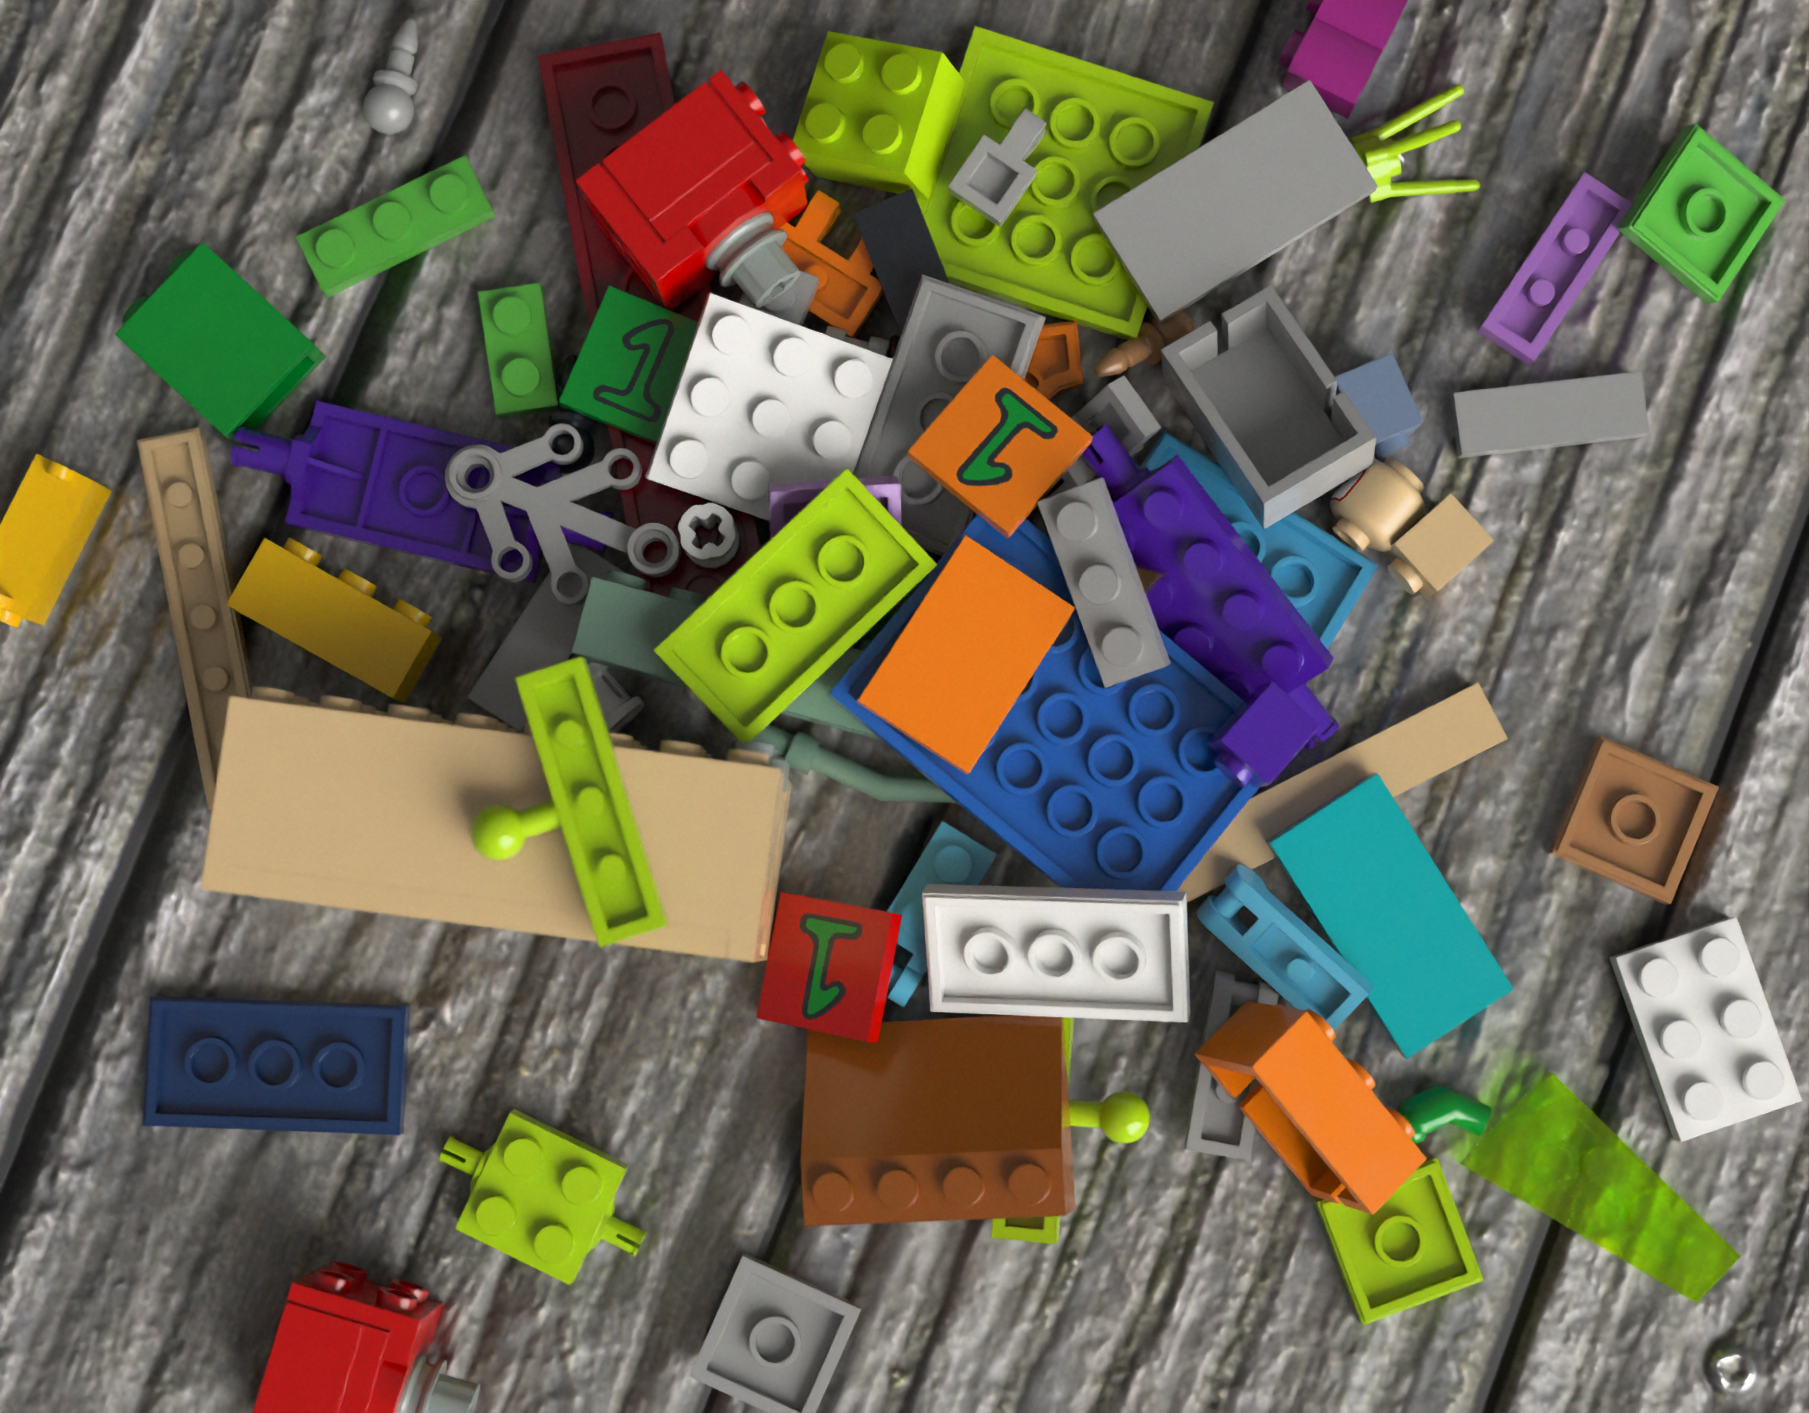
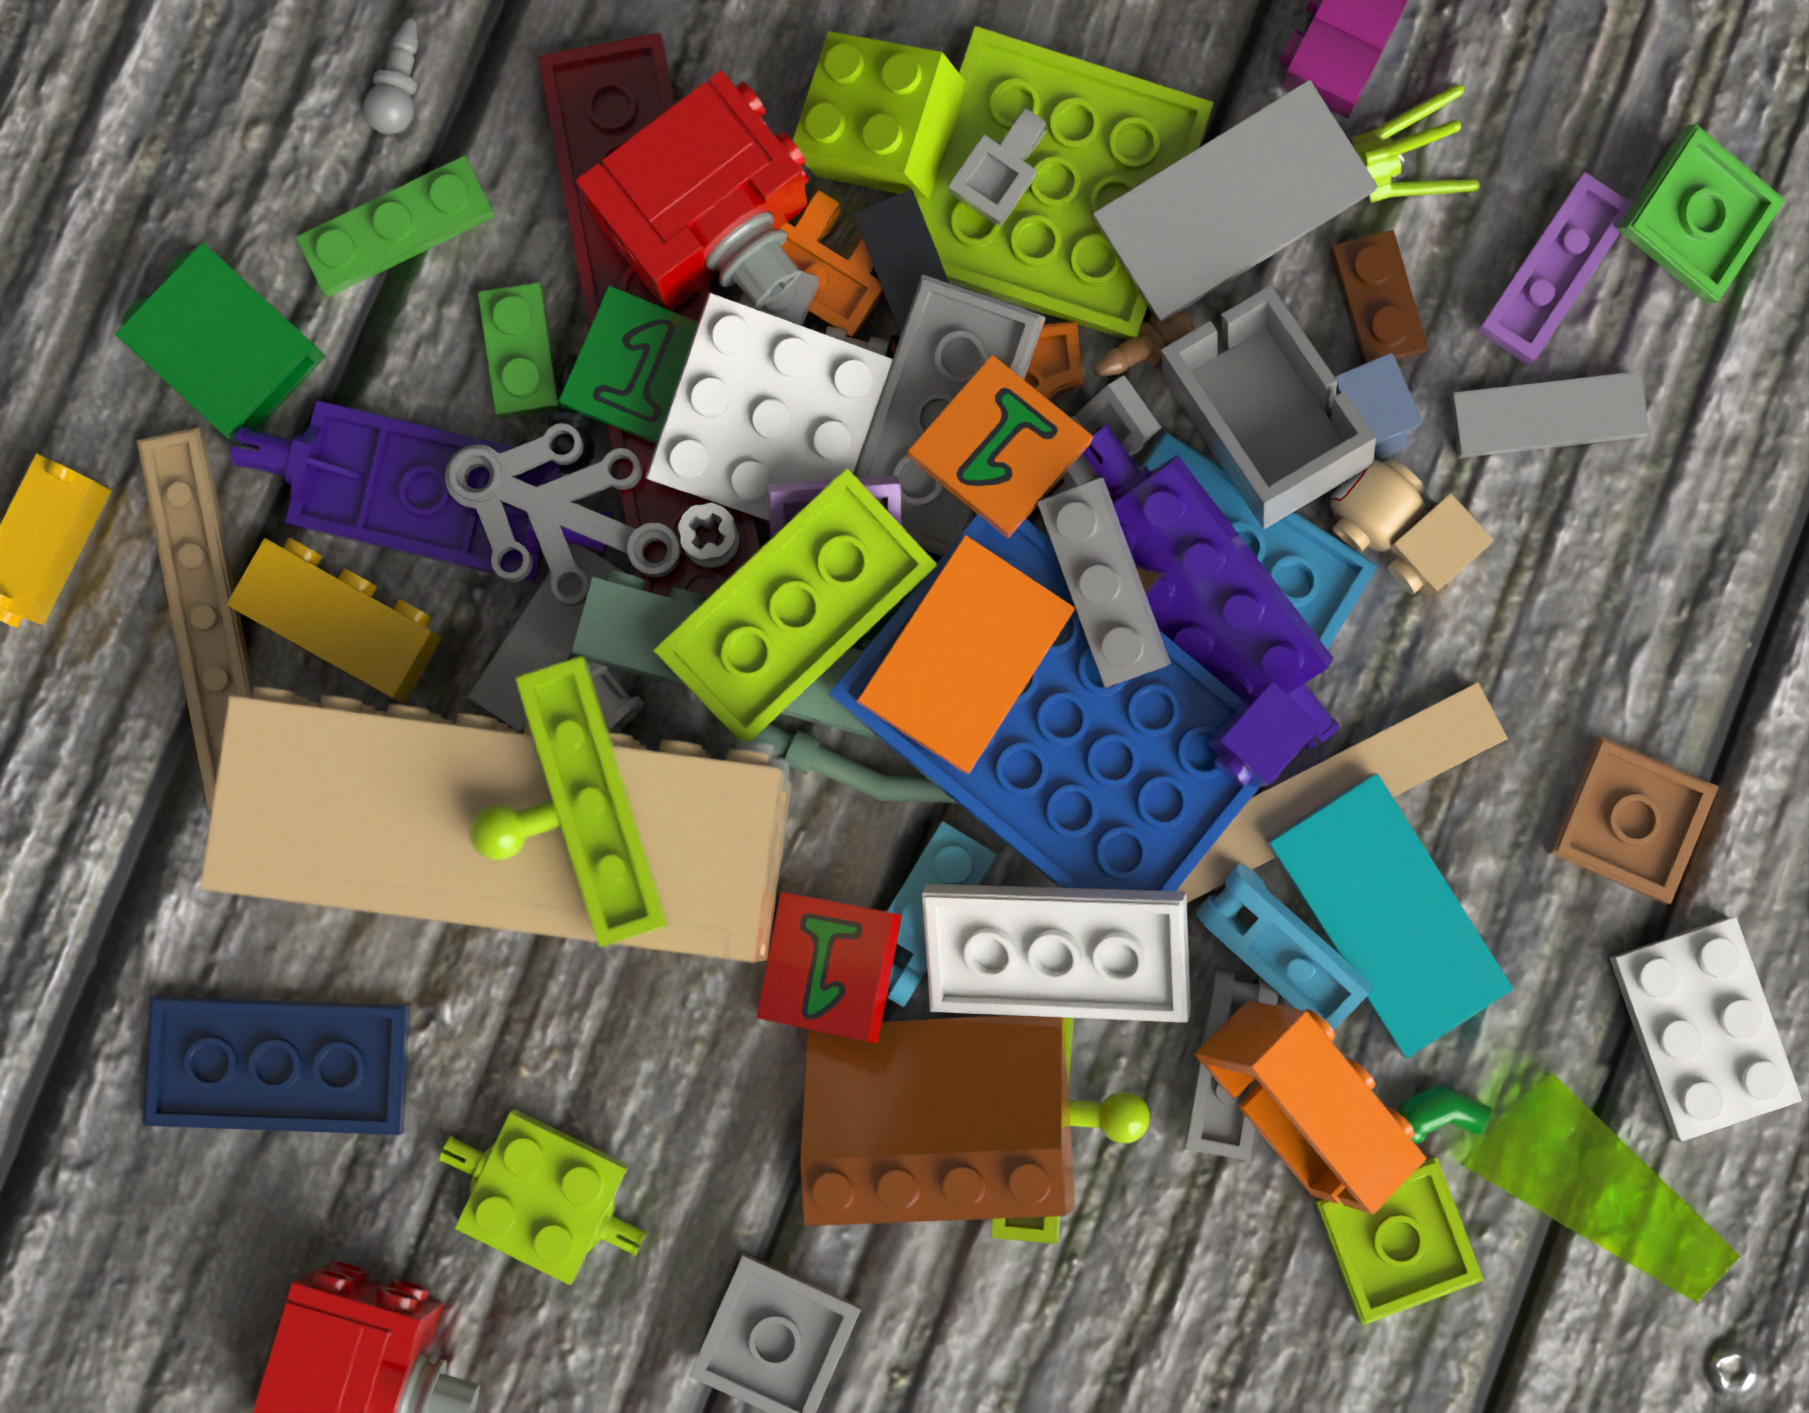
none -> reddish brown plate [1329,229,1428,365]

